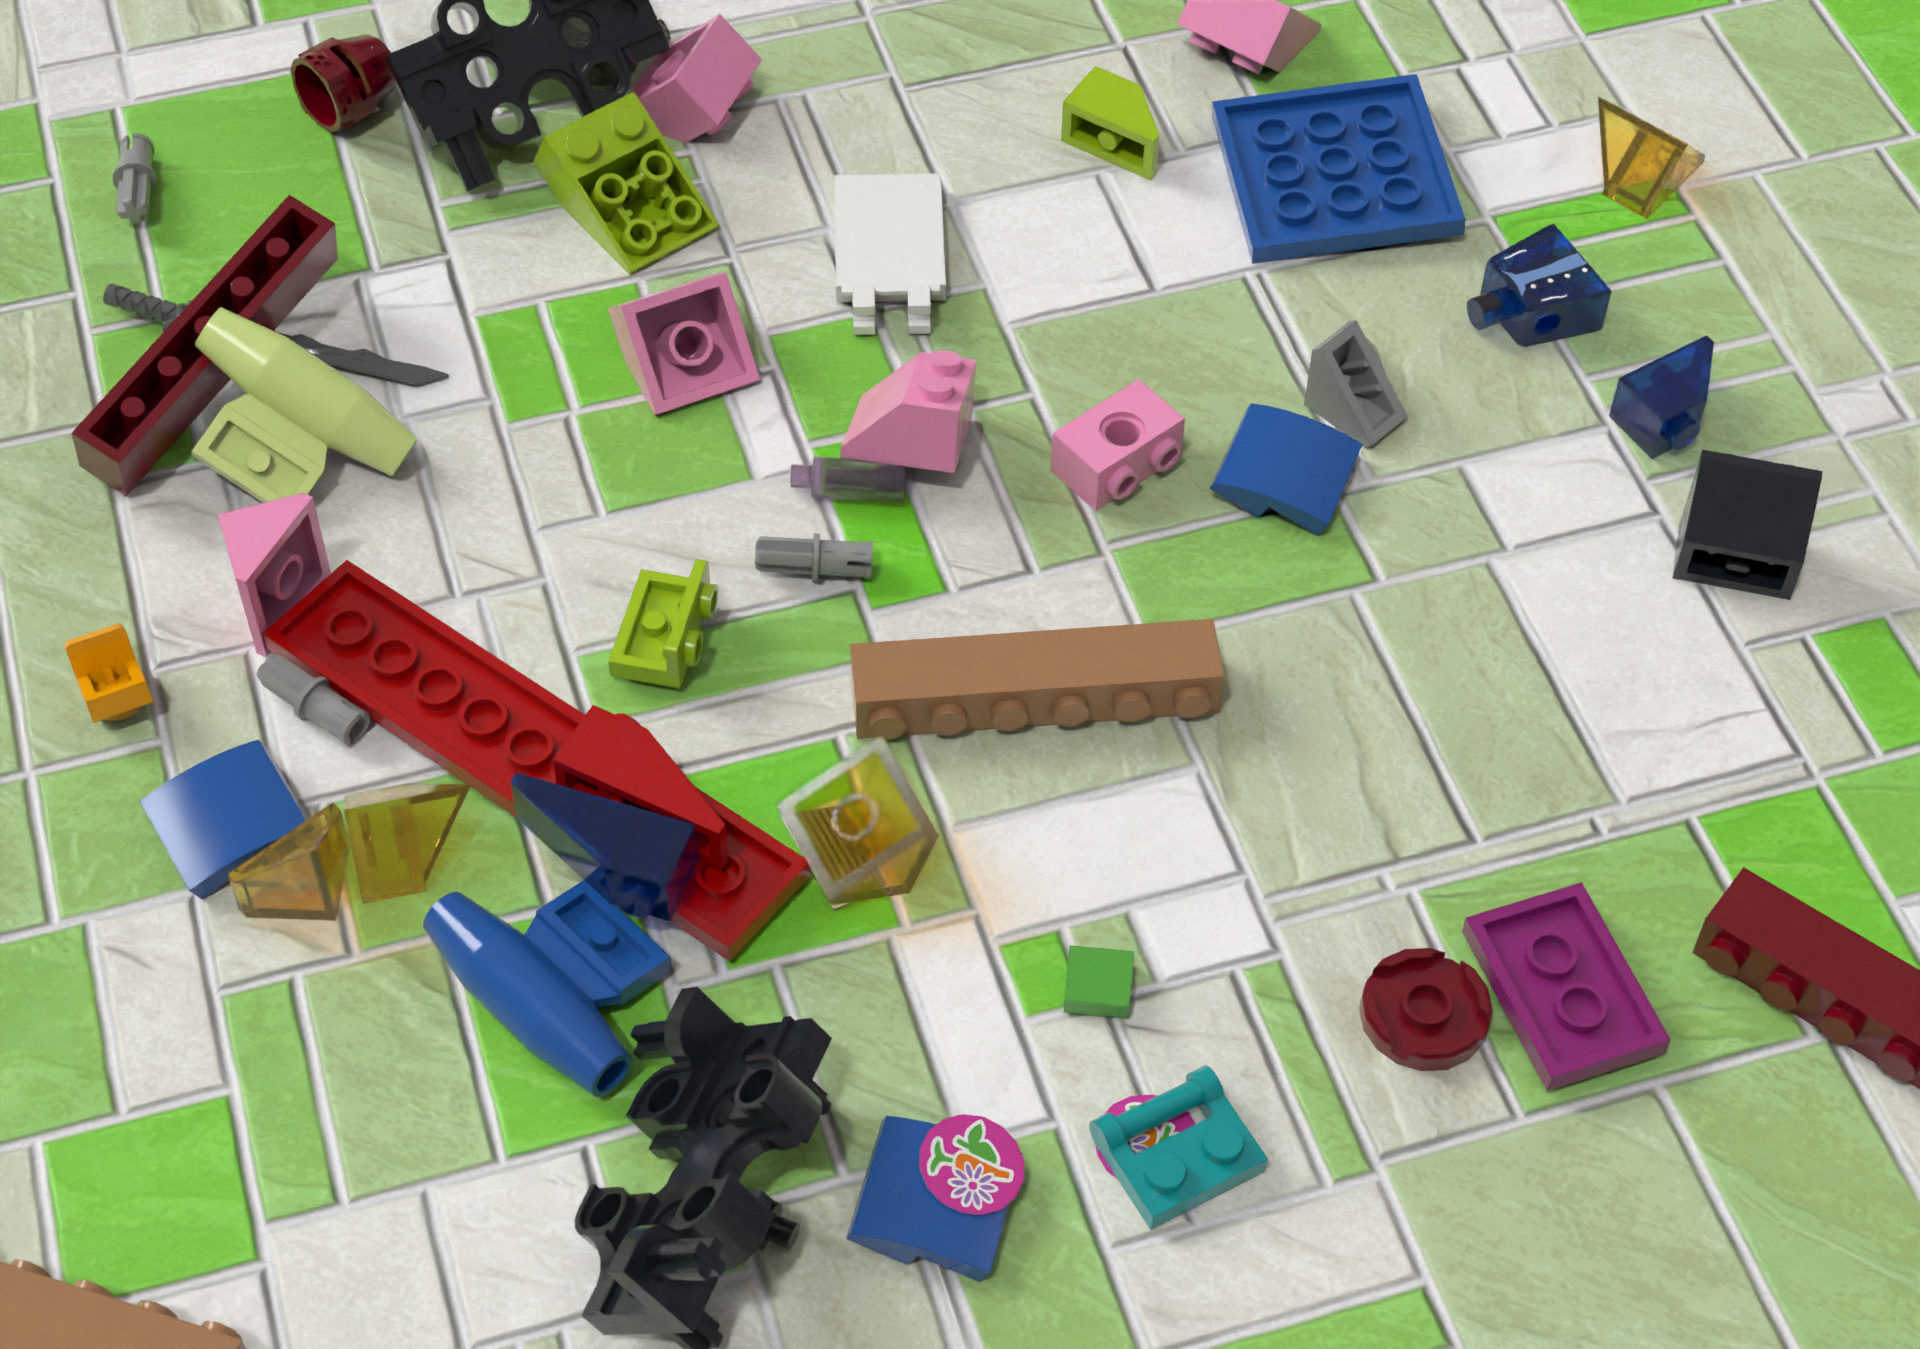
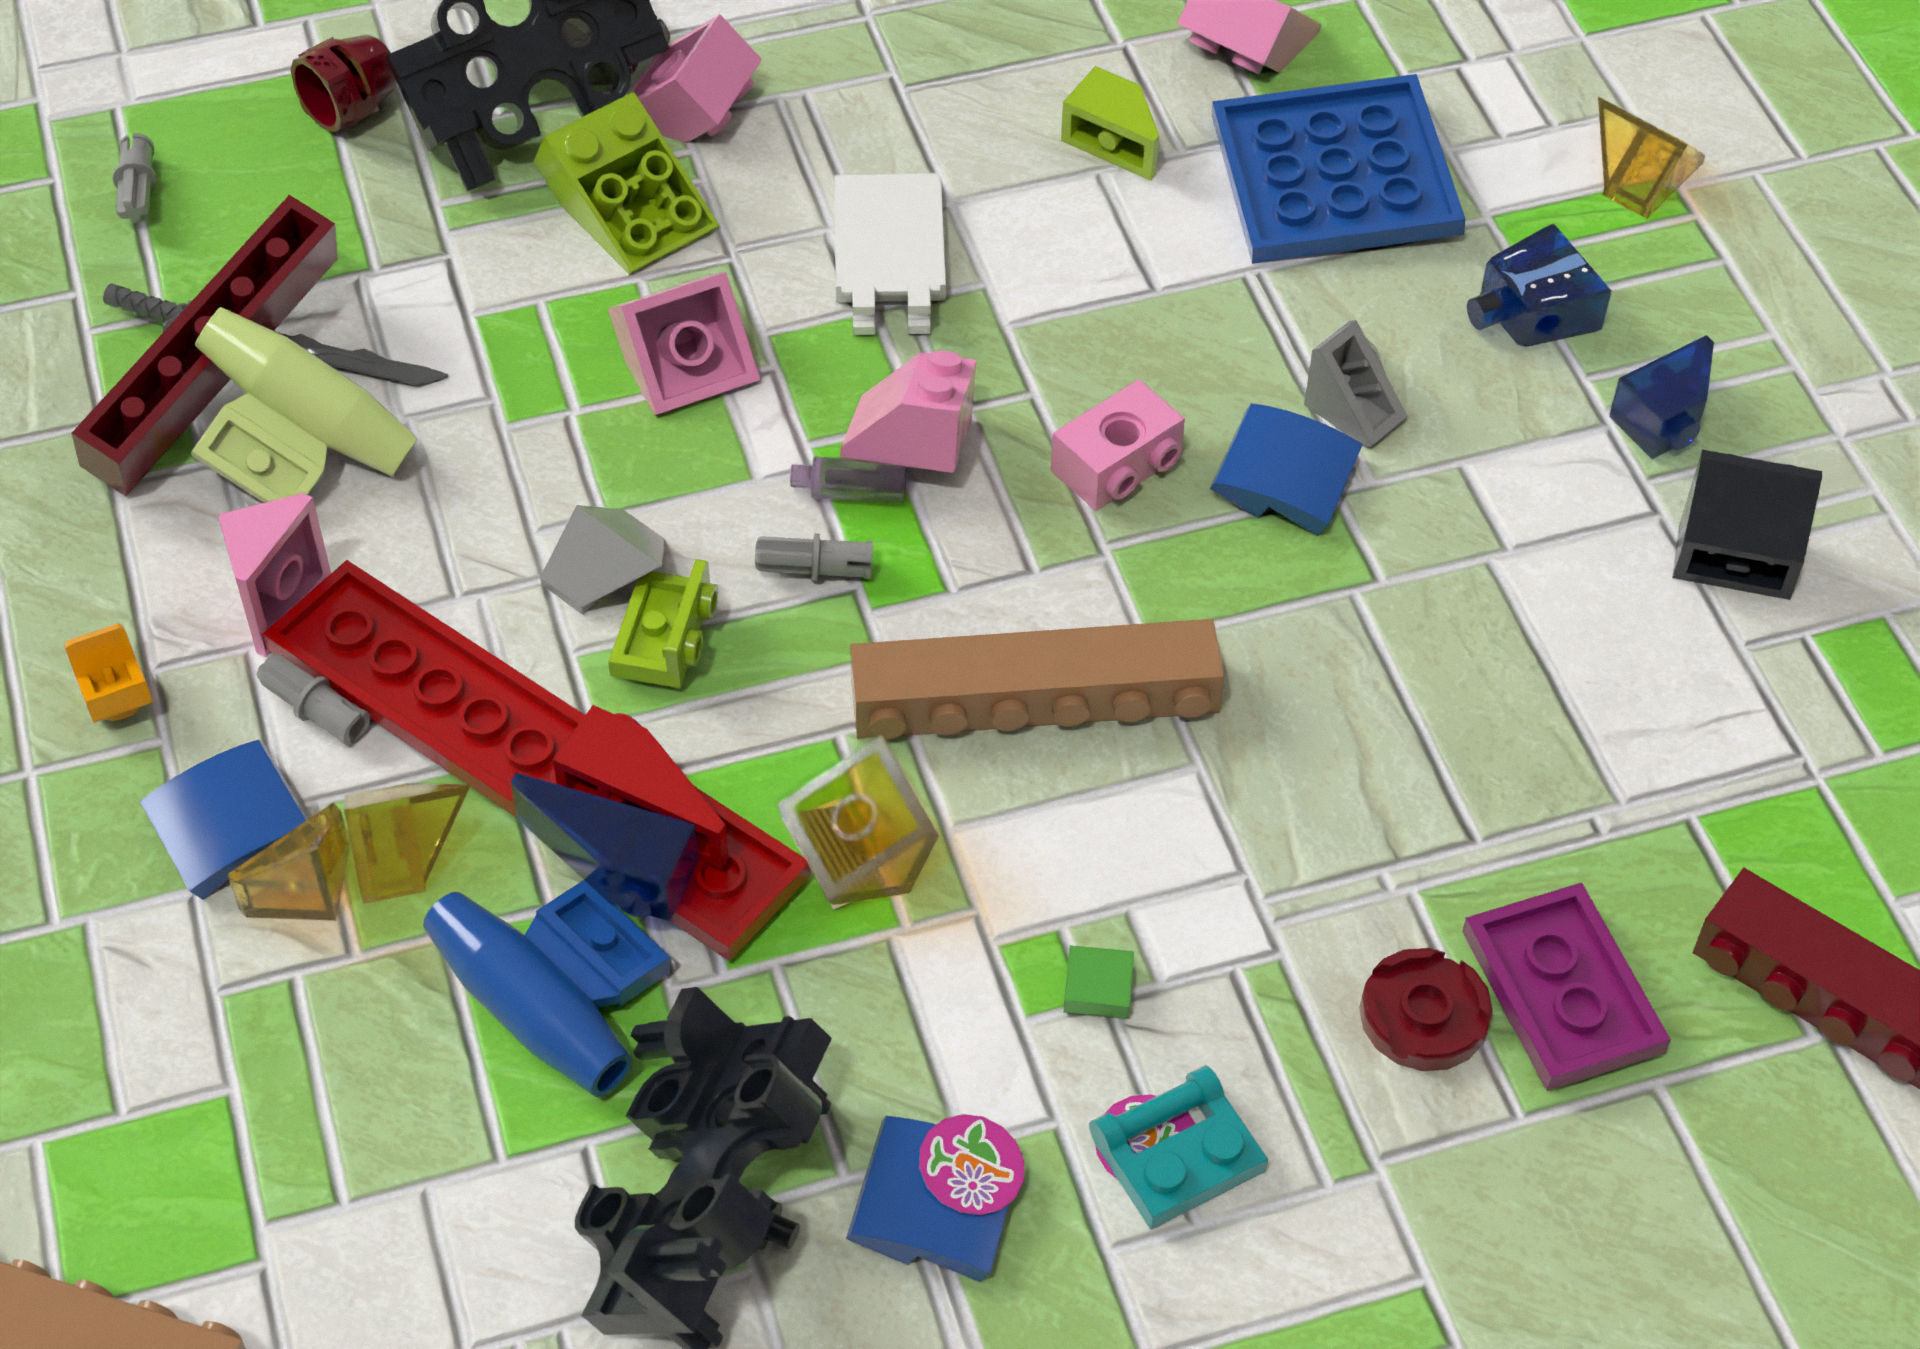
none -> light grey slope [540,505,666,615]

